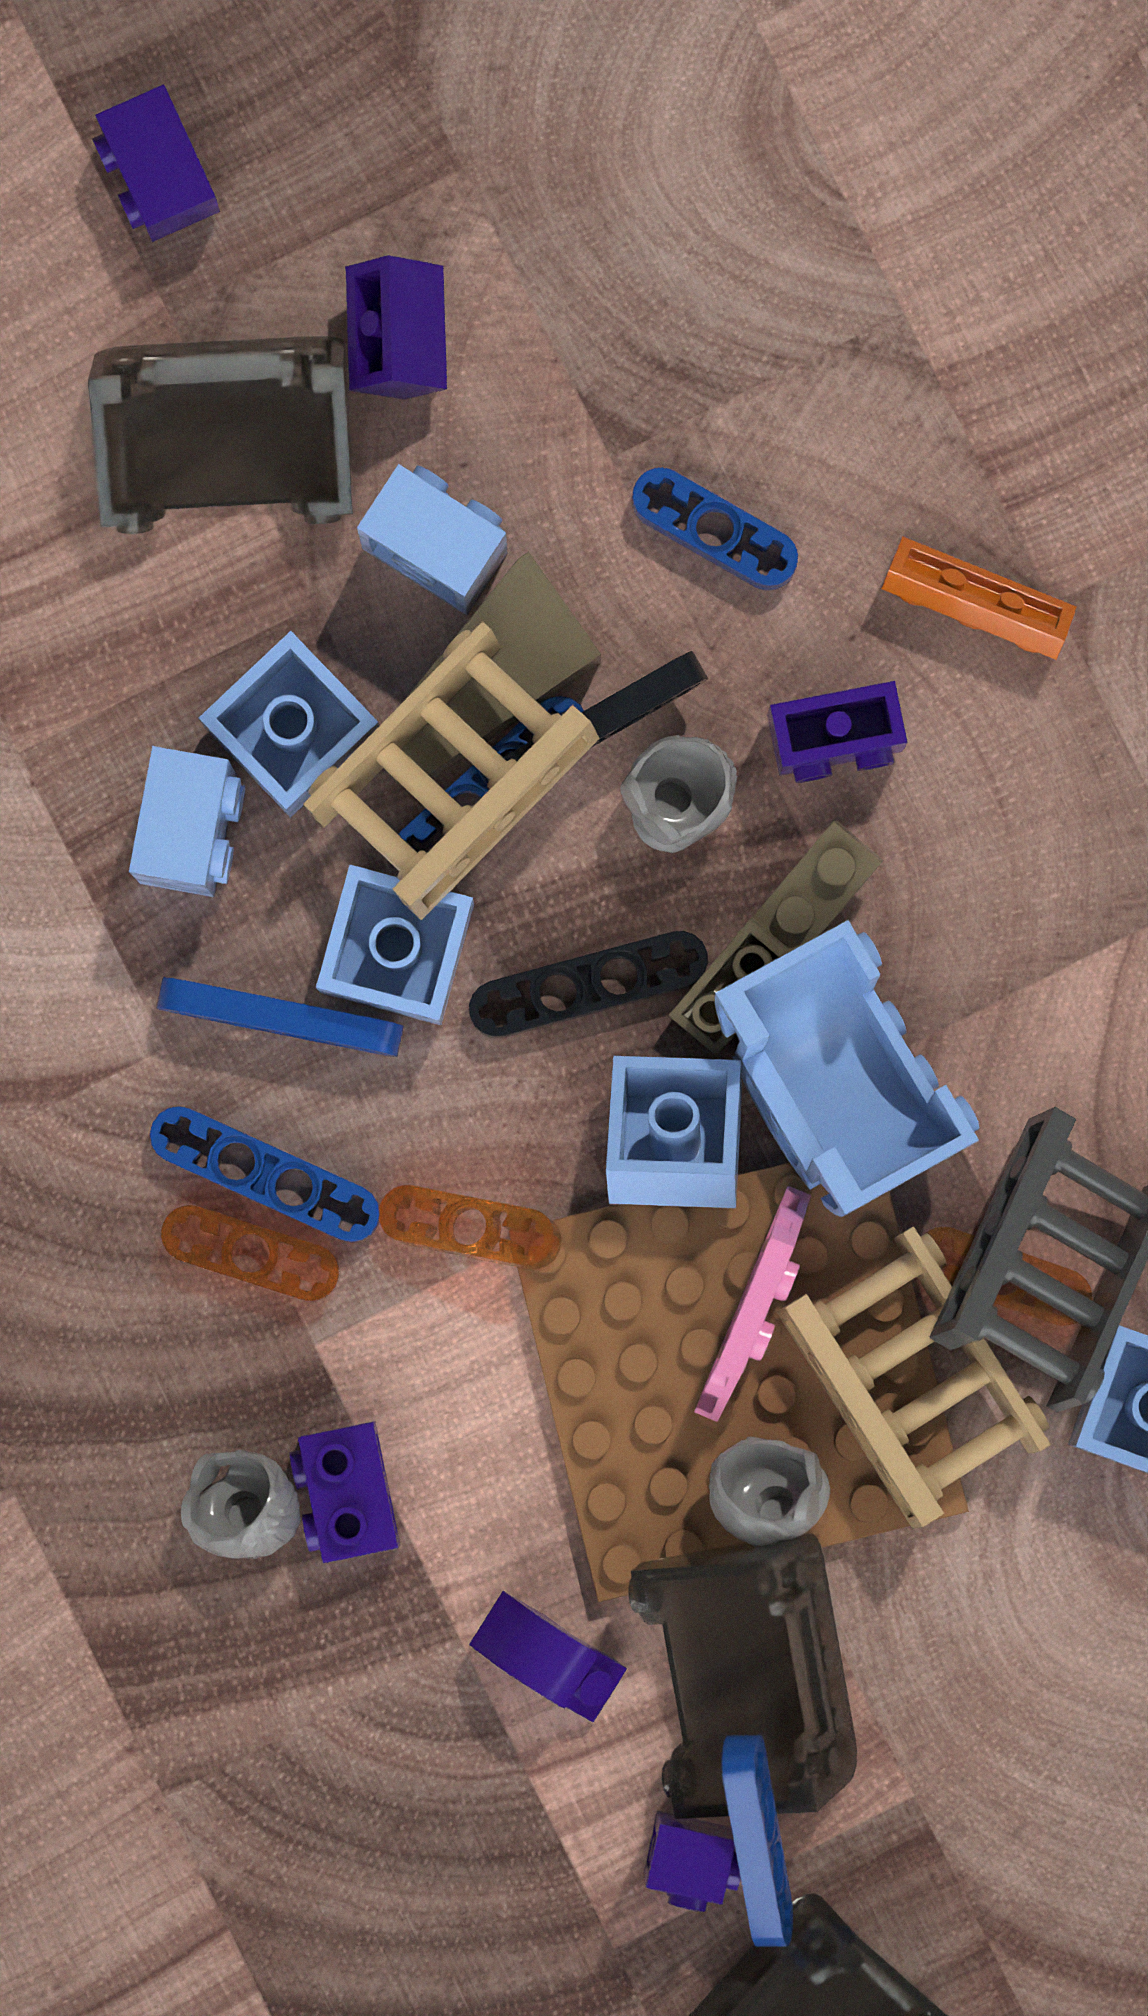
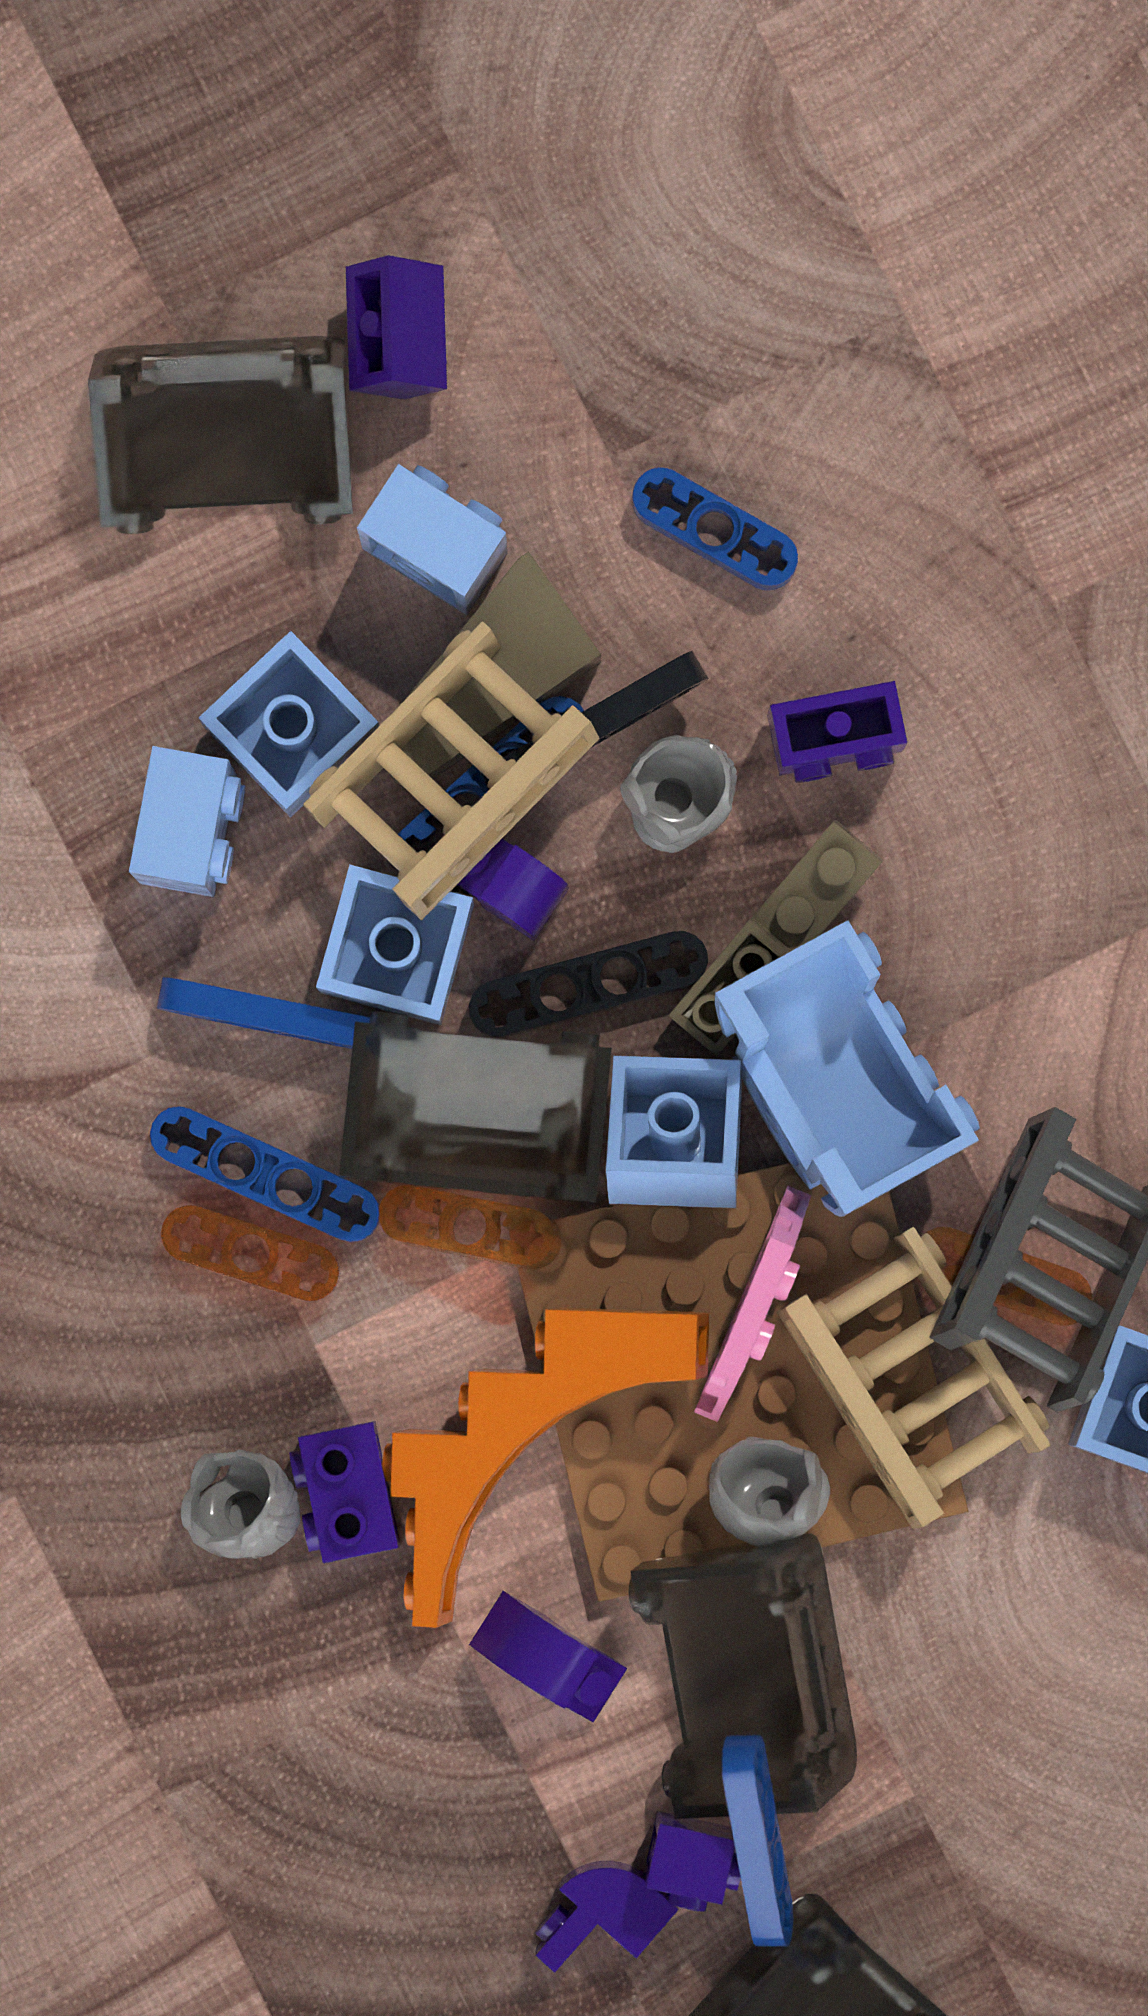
dark purple brick [92,84,220,242] -> none
orange plate [881,536,1077,660] -> none
none -> clear smoke windscreen [339,1012,612,1204]
none -> orange arch [382,1307,709,1628]
none -> dark purple brick [456,839,569,941]
none -> dark purple brick [535,1861,679,1973]

